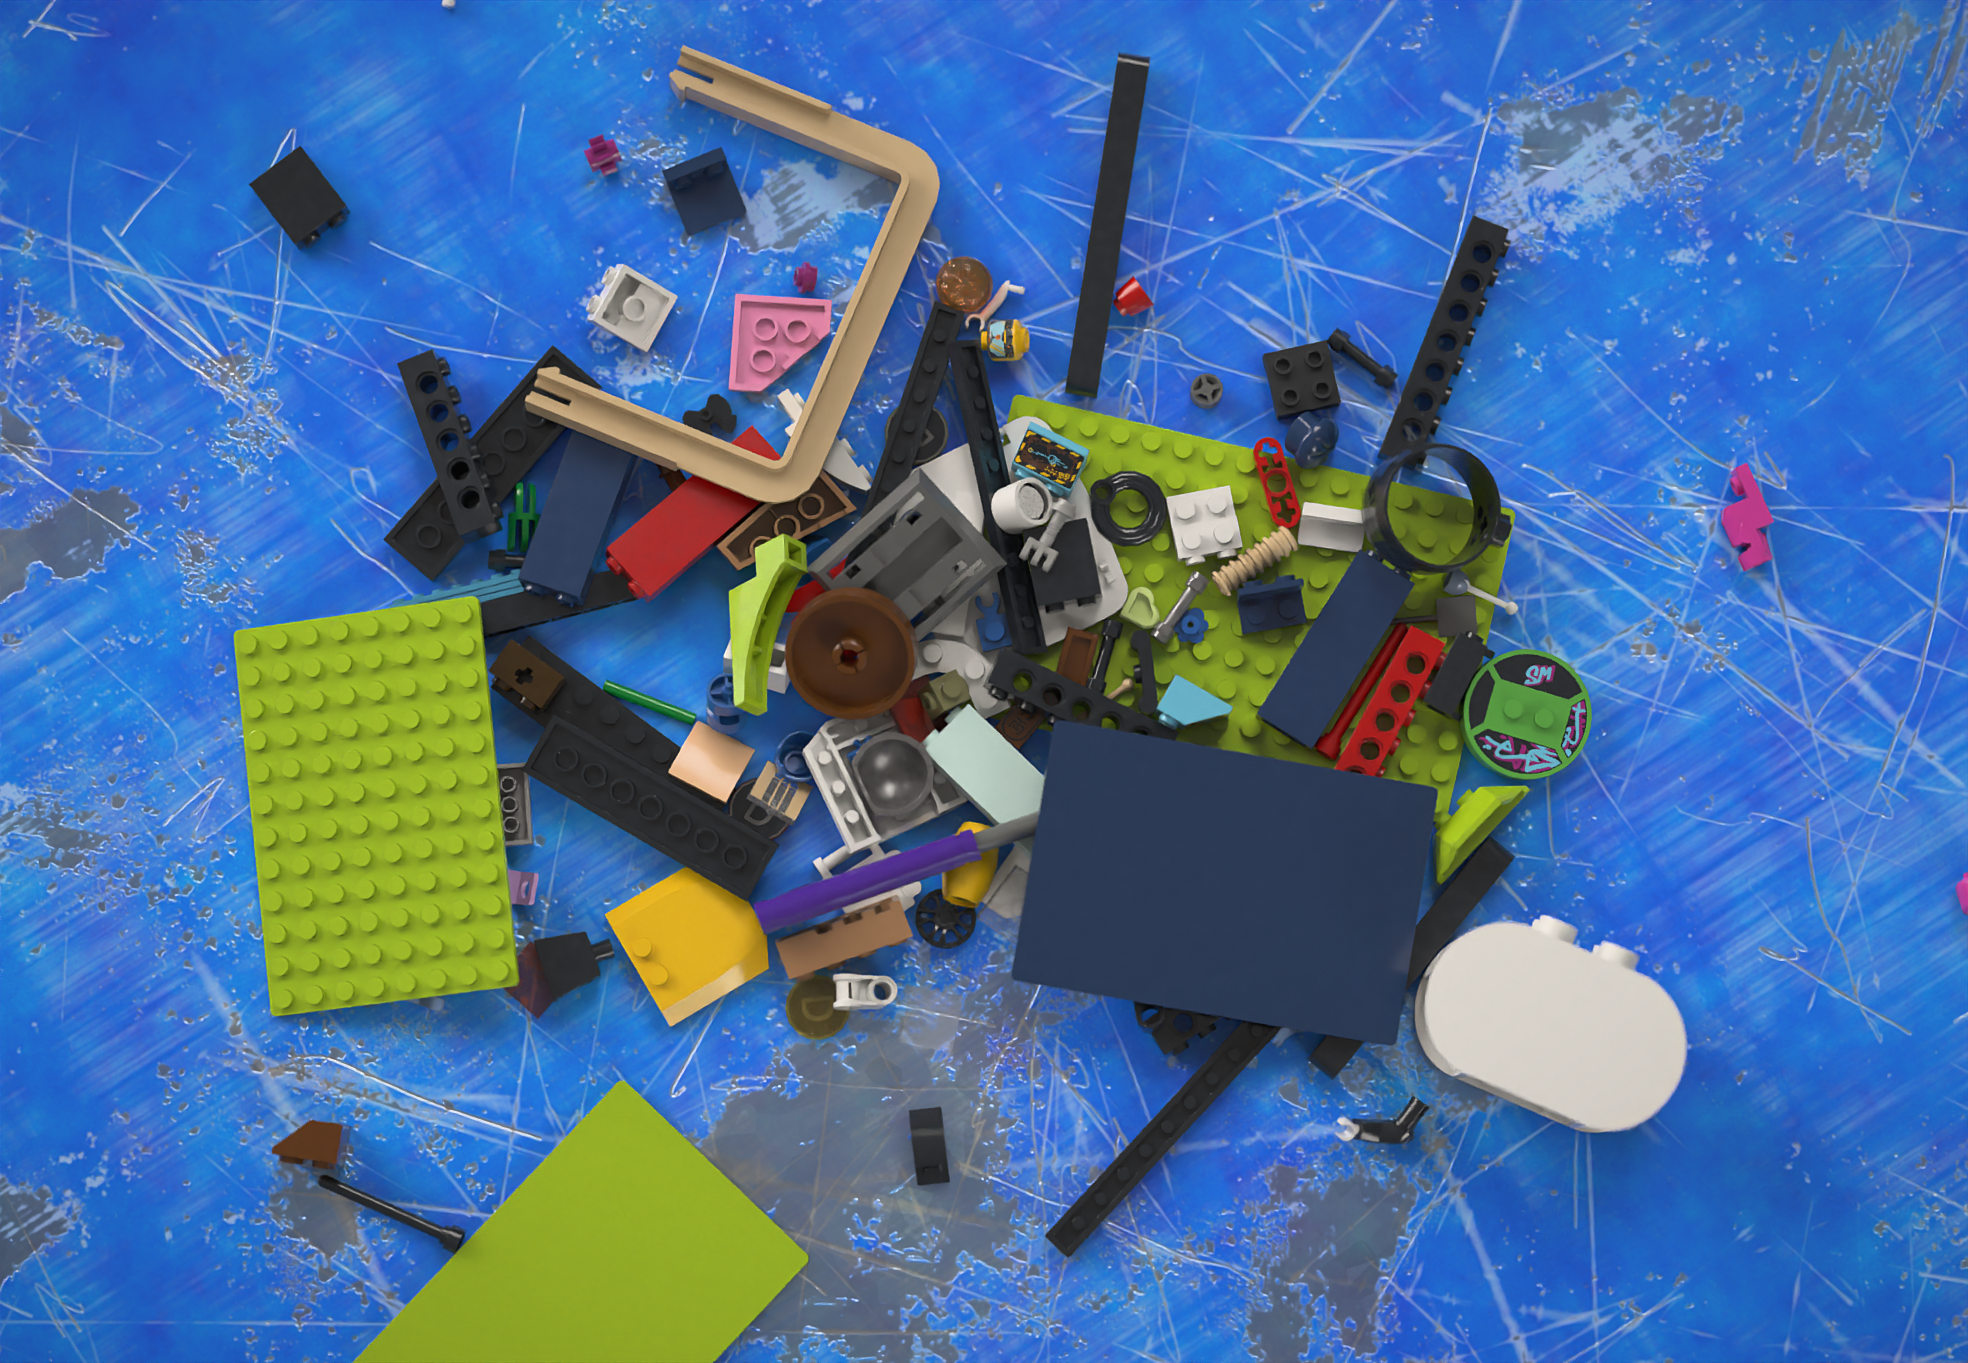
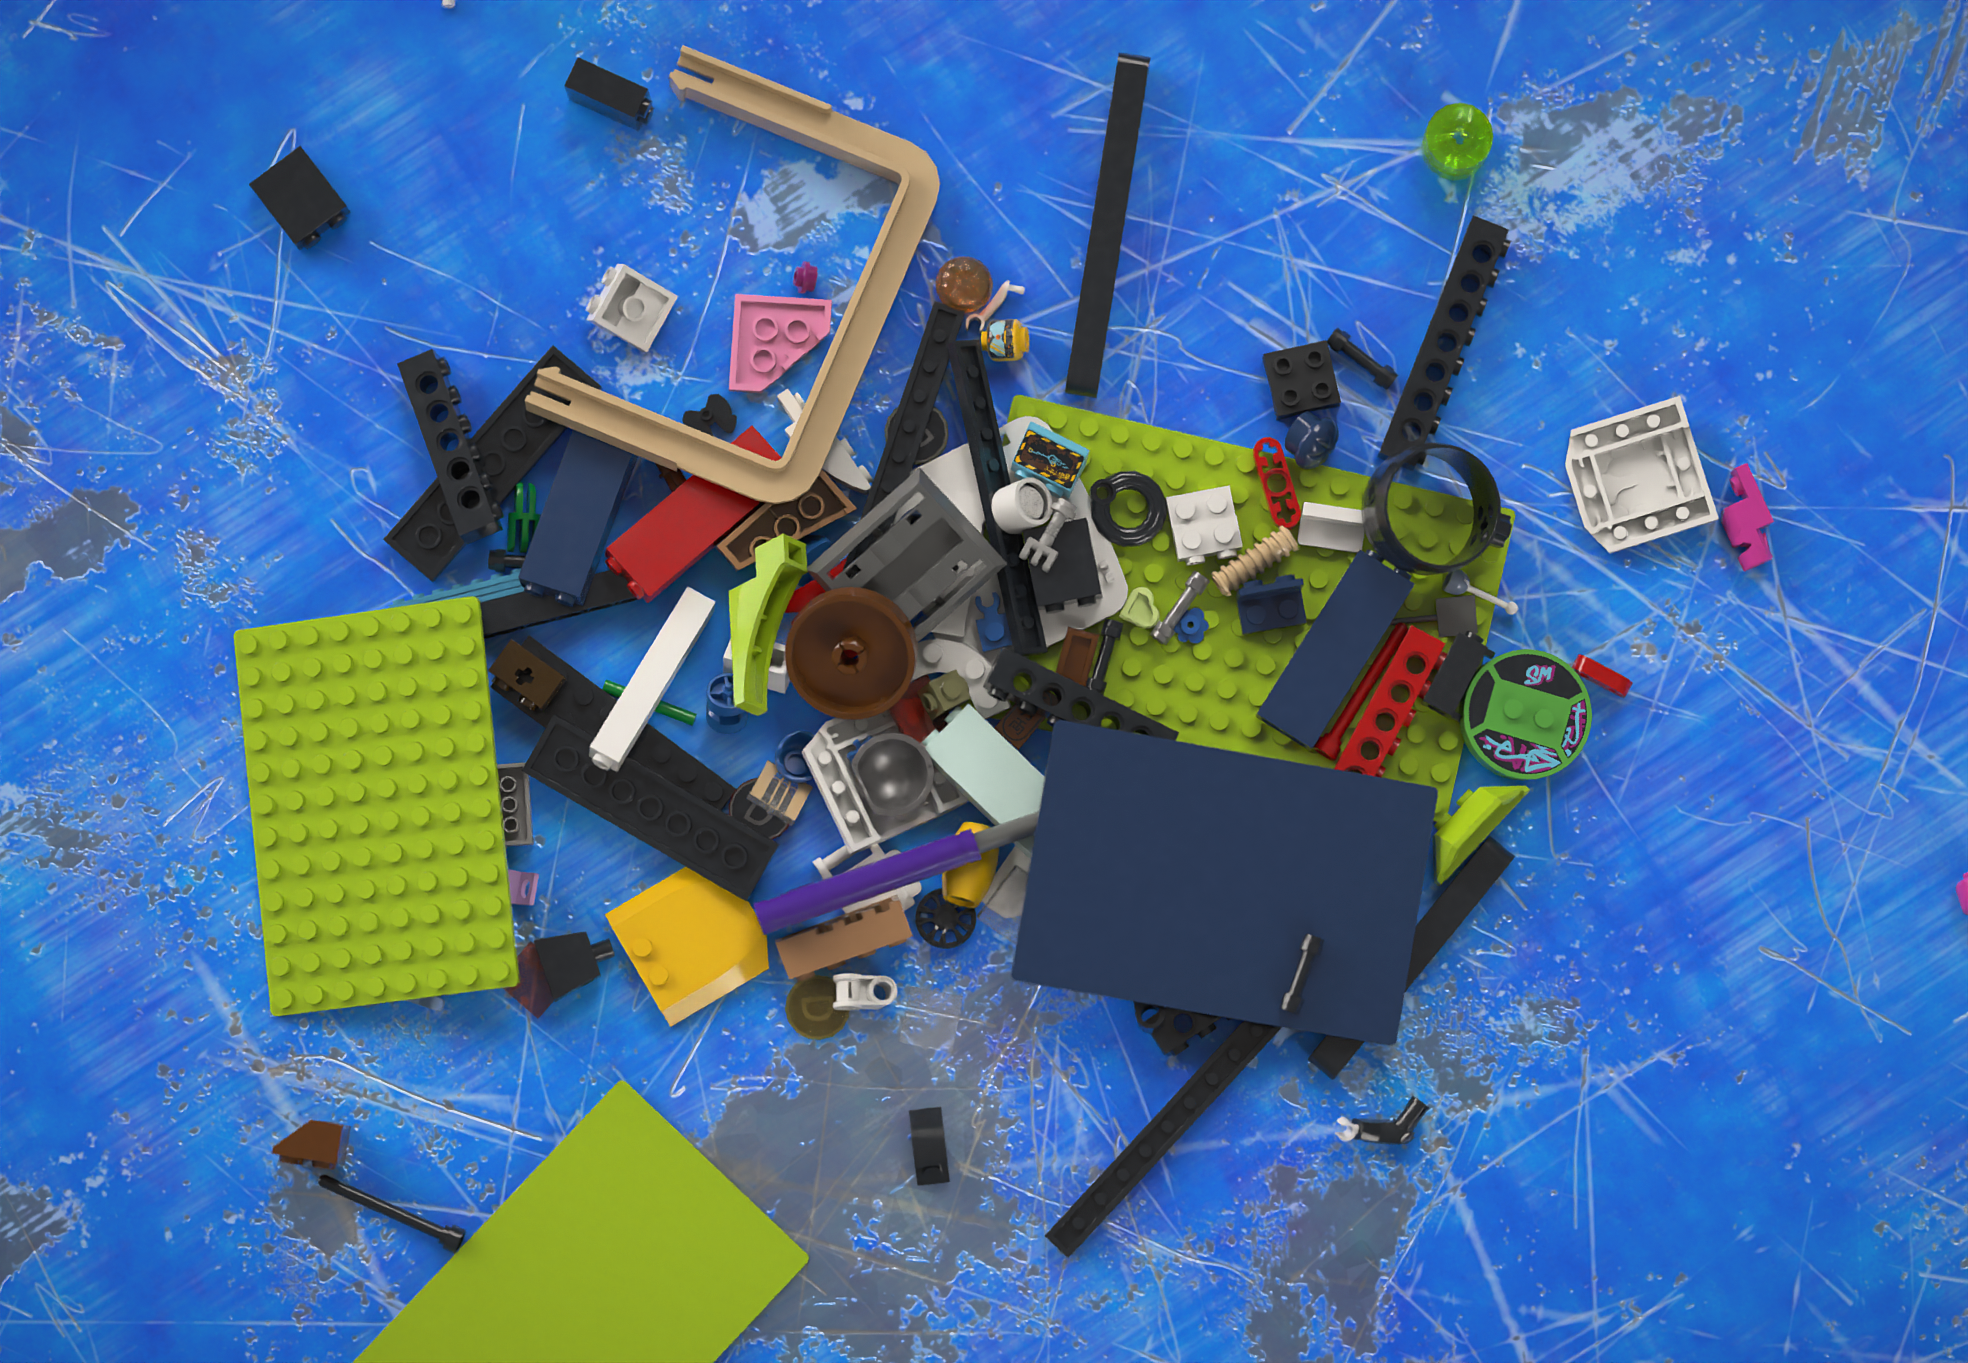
magenta gear [583,134,622,176] -> none
dark blue bracket [662,147,747,236] -> none
light nougat slope [668,721,755,805] -> none
tan hinge [1076,679,1134,720] -> none
red hat [1112,276,1154,317] -> none
black plate [1130,630,1158,717] -> none
medium azure slope [1155,674,1233,731] -> none
dark grey wheel [1190,373,1223,409] -> none
white brick [1414,915,1686,1133] -> none
none -> black brick [564,57,654,131]
none -> white brick [589,586,716,772]
none -> black bar [1280,934,1324,1015]
none -> clear neon green wheel [1421,103,1493,180]
none -> white wedge [1565,396,1719,554]
none -> red beam [1571,654,1633,698]

